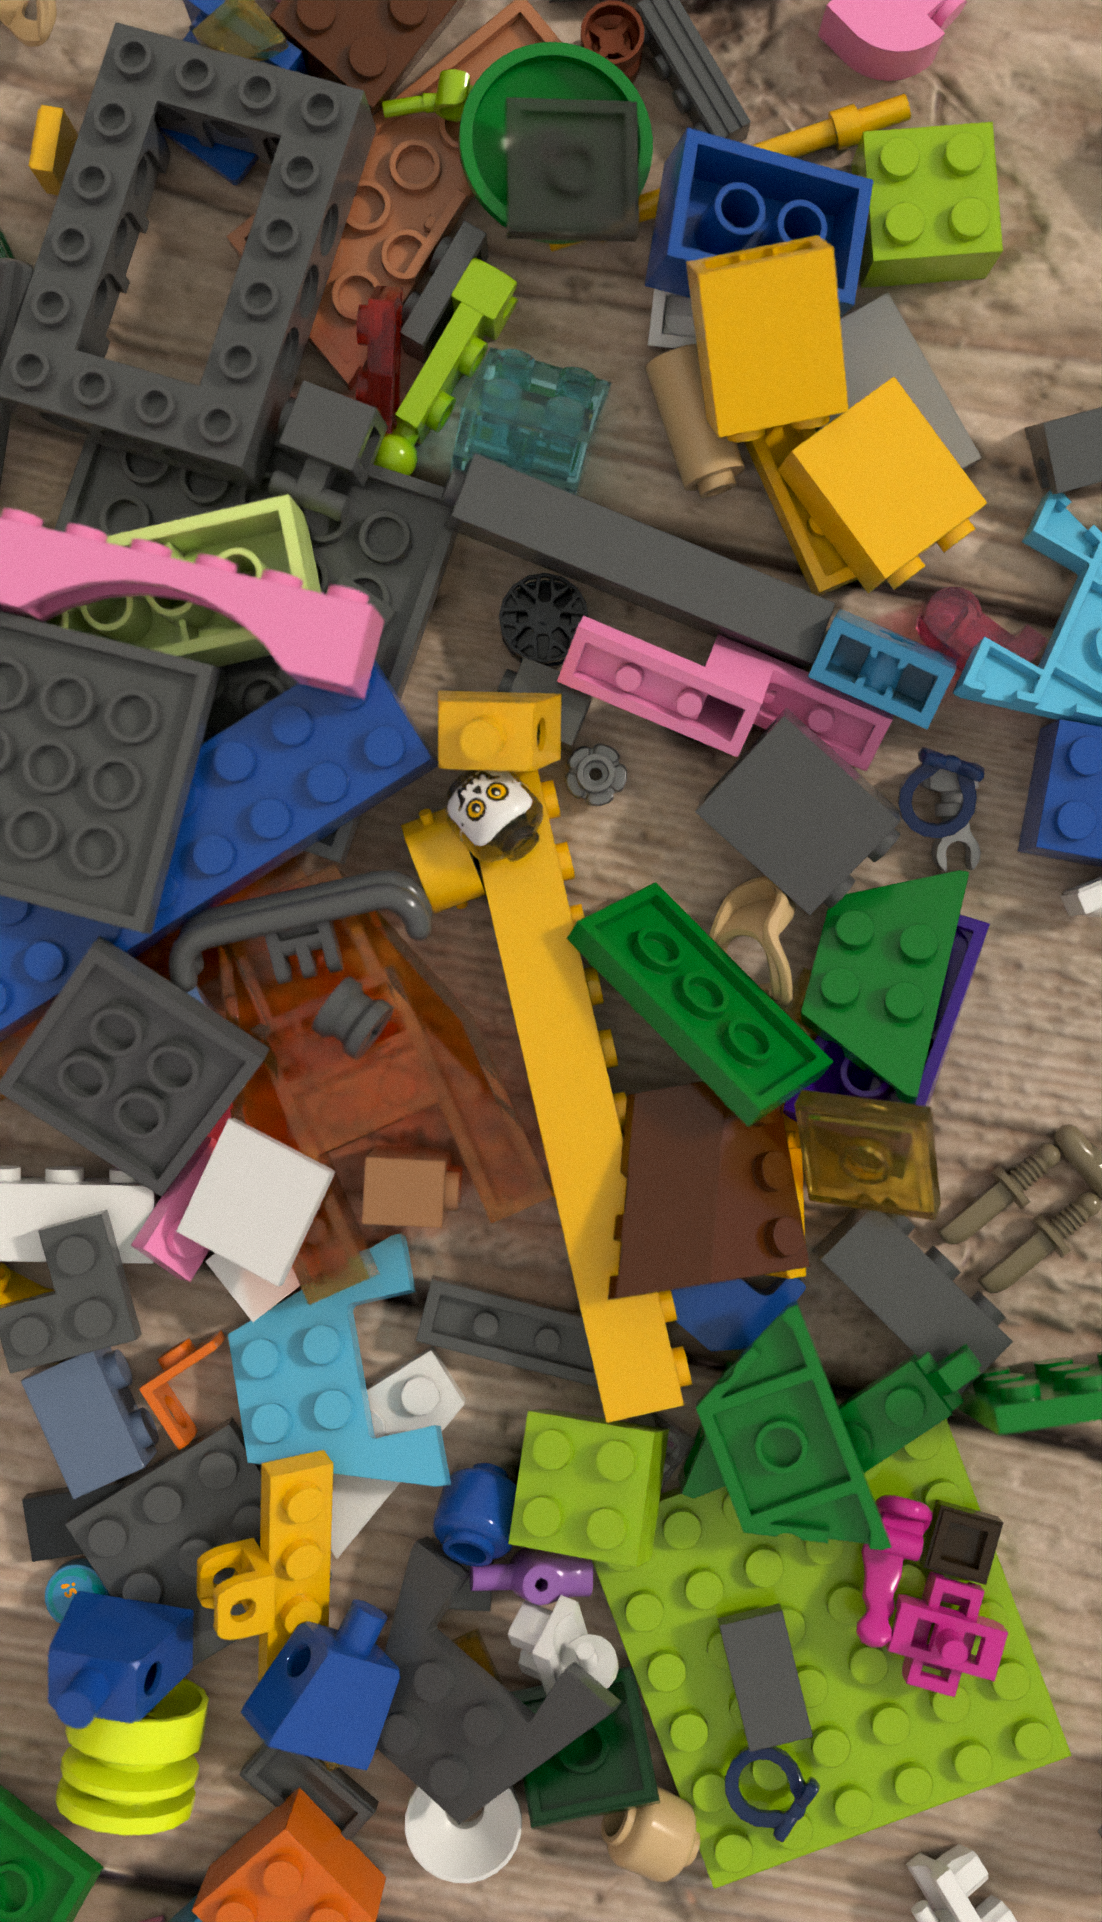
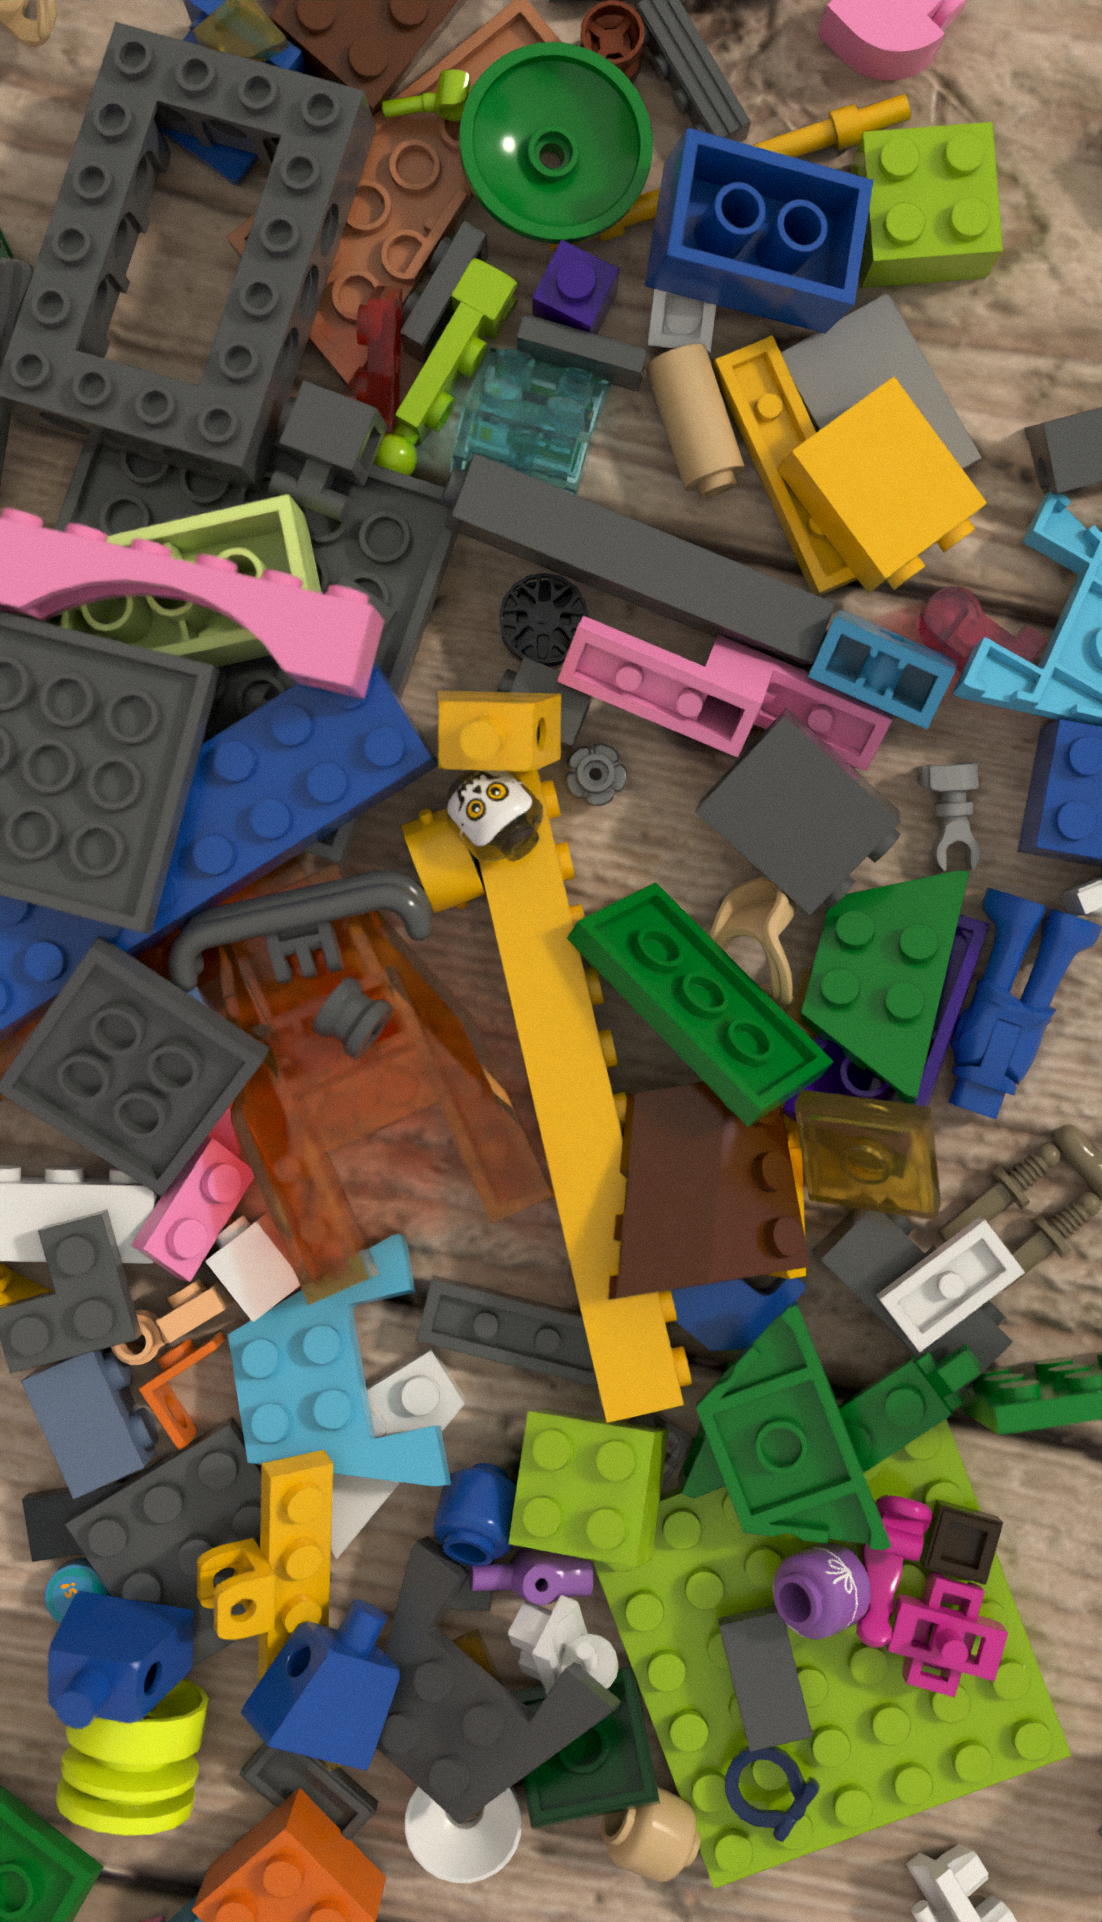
yellow tile [28,105,78,196] -> none
white piece [176,1118,336,1287] -> none
medium nougat brick [362,1145,463,1228] -> none
clear smoke tile [504,97,639,242] -> none
yellow brick [686,235,849,442] -> none
dark blue piece [897,747,985,838] -> none
none -> light nougat plate [111,1278,235,1366]
none -> dark grey tile [517,314,647,392]
none -> dark purple brick [532,239,620,334]
none -> medium lavender head [773,1542,871,1640]
none -> white plate [876,1216,1025,1352]
none -> blue piece [948,887,1102,1119]

